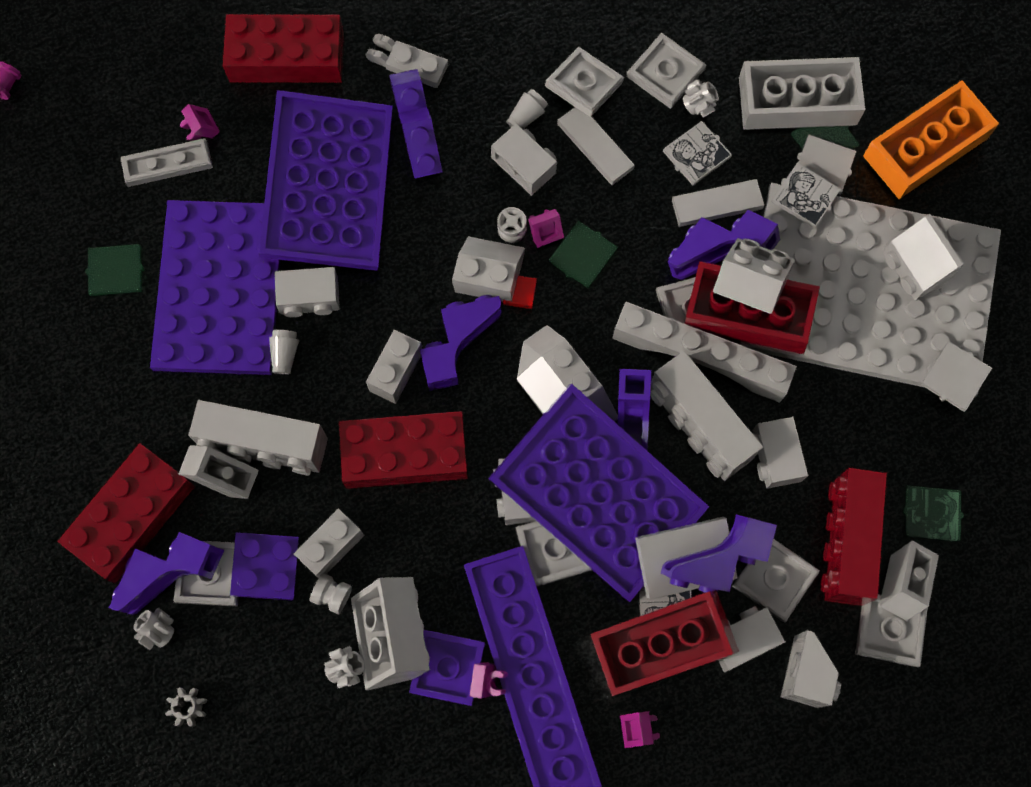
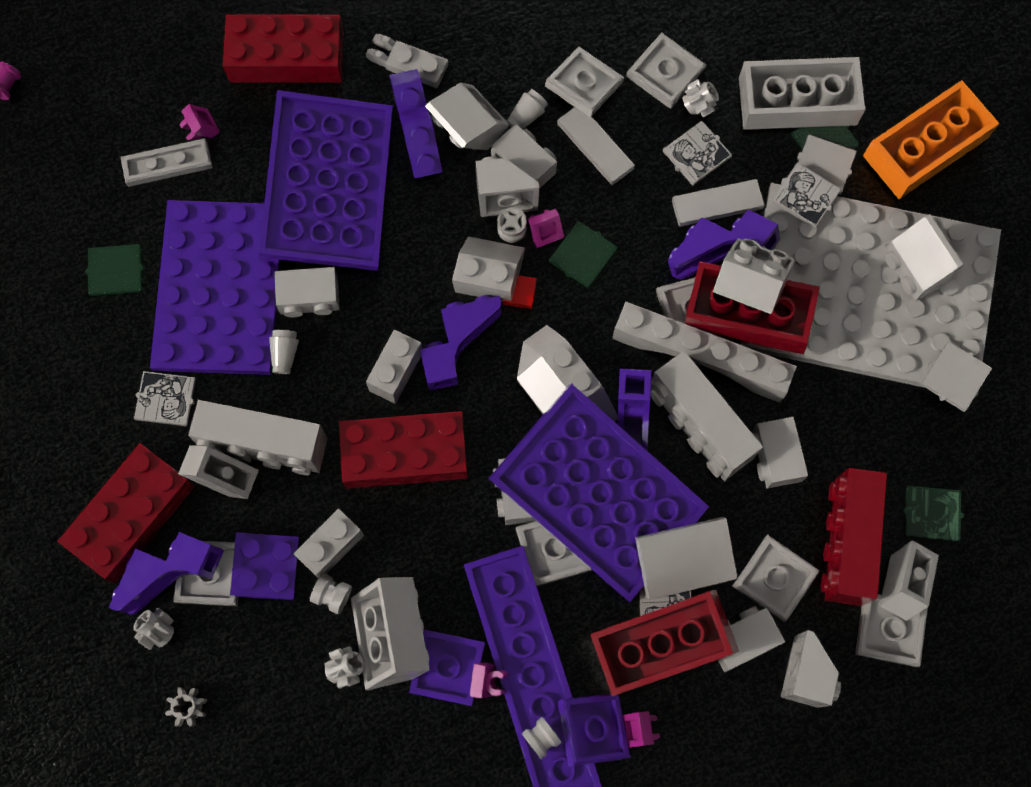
dark purple arch [661,514,777,593] -> none
none -> piece [134,371,196,426]
none -> light grey slope [425,83,509,150]
none -> light grey slope [476,156,539,217]
none -> light grey wheel [521,717,562,759]
none -> dark purple tile [558,694,630,767]

